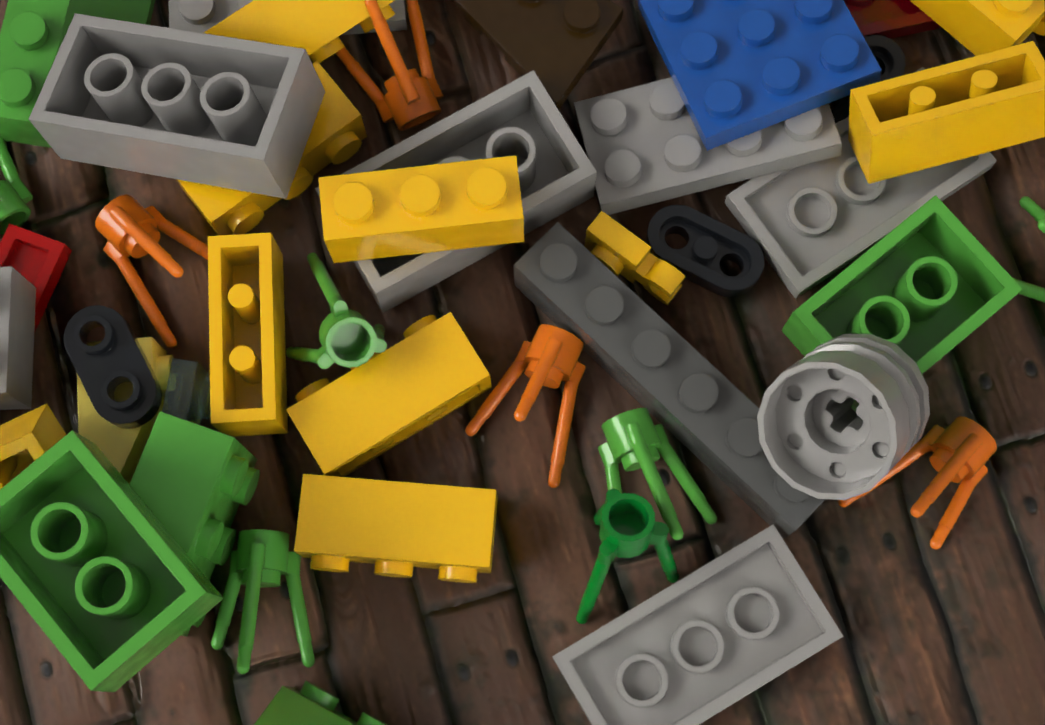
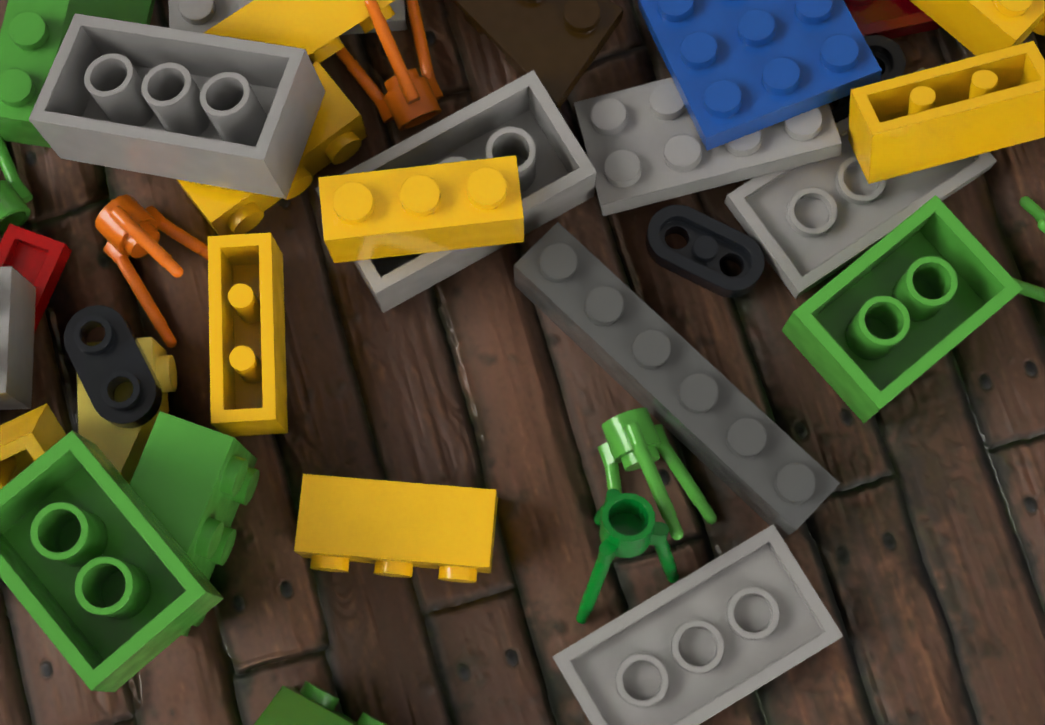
clear light blue plate [162,358,211,425] -> none
bright green plant [211,529,315,674] -> none
bright green plant [286,252,387,369] -> none
yellow brick [286,312,492,477] -> none
orange plant [465,324,586,488] -> none
yellow plate [585,211,686,306] -> none
light grey wheel [757,334,930,500] -> none
orange plant [838,416,997,550] -> none

